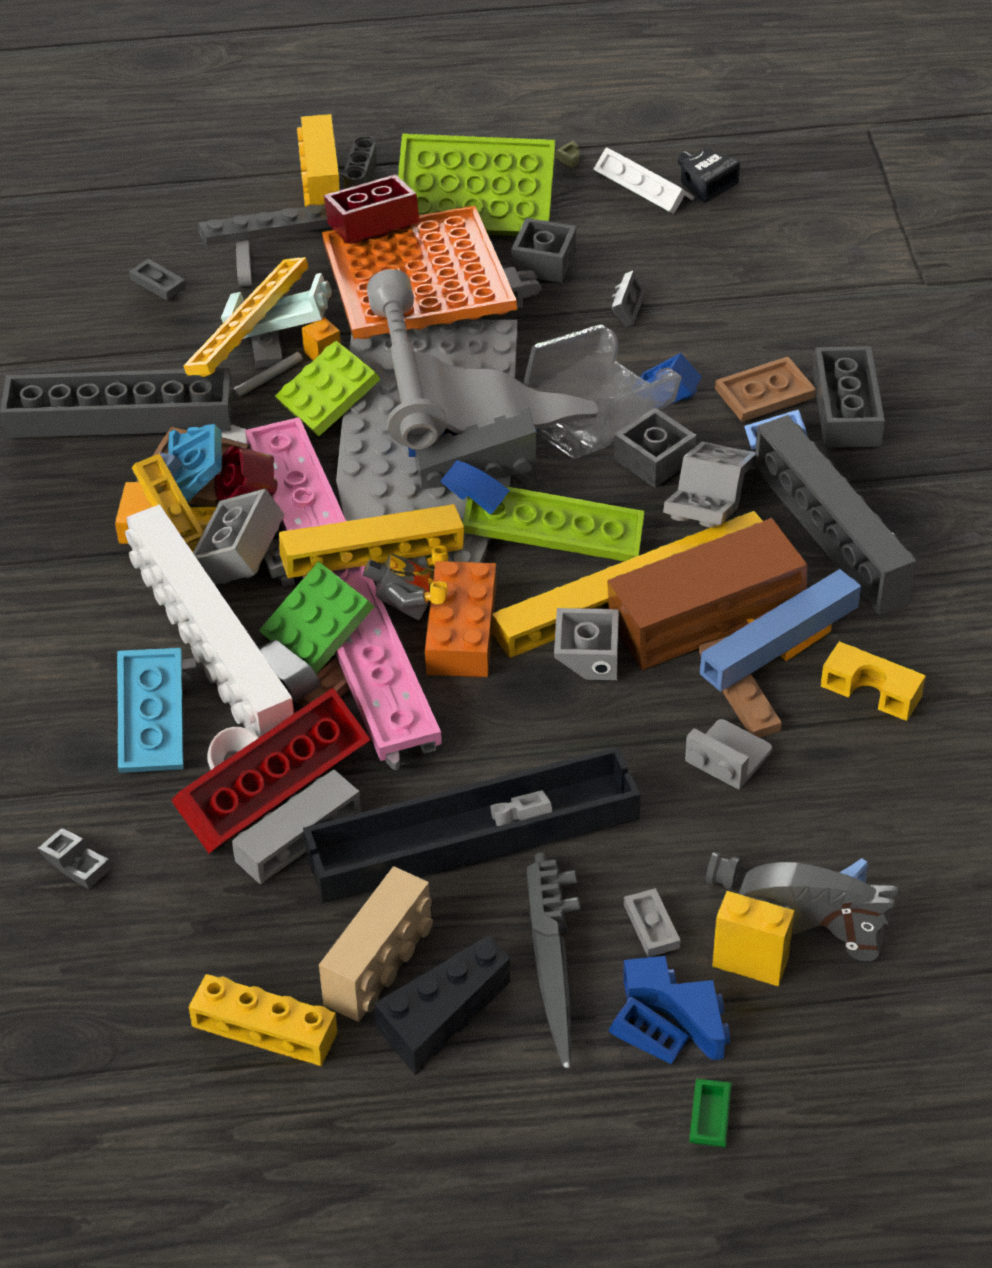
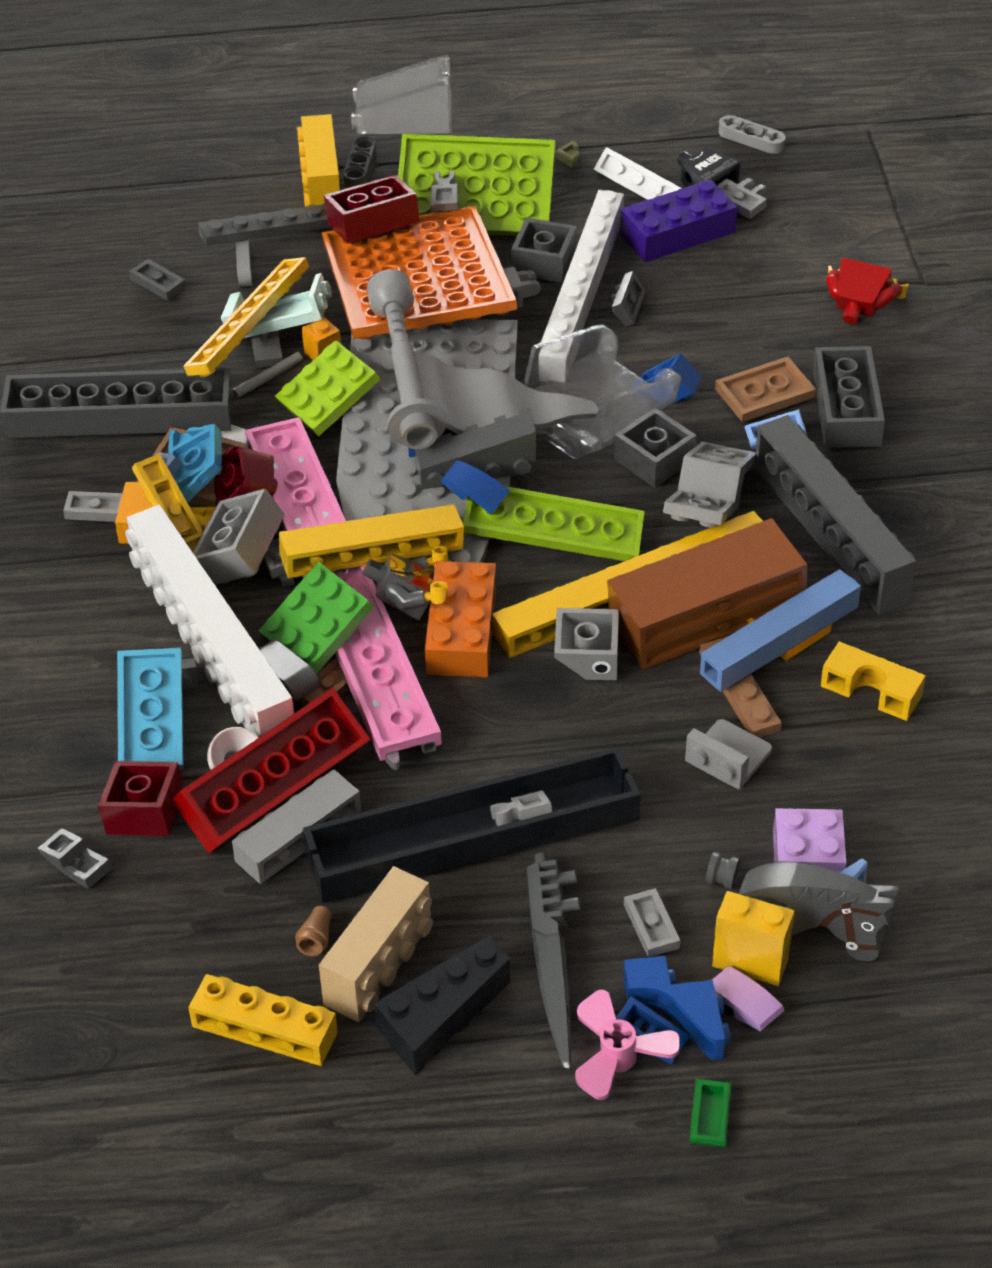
none -> light grey plate [63,491,123,522]
none -> dark red brick [98,761,185,836]
none -> medium nougat cone [295,906,332,956]
none -> clear windscreen [352,55,452,134]
none -> light grey plate [431,170,458,212]
none -> white brick [536,190,624,383]
none -> bright pink piece [575,990,679,1100]
none -> dark purple brick [620,179,737,262]
none -> lavender slope [712,966,784,1031]
none -> light grey hinge [717,178,767,219]
none -> light grey beam [718,115,786,154]
none -> lavender brick [773,808,846,872]
none -> red torso [826,258,909,324]

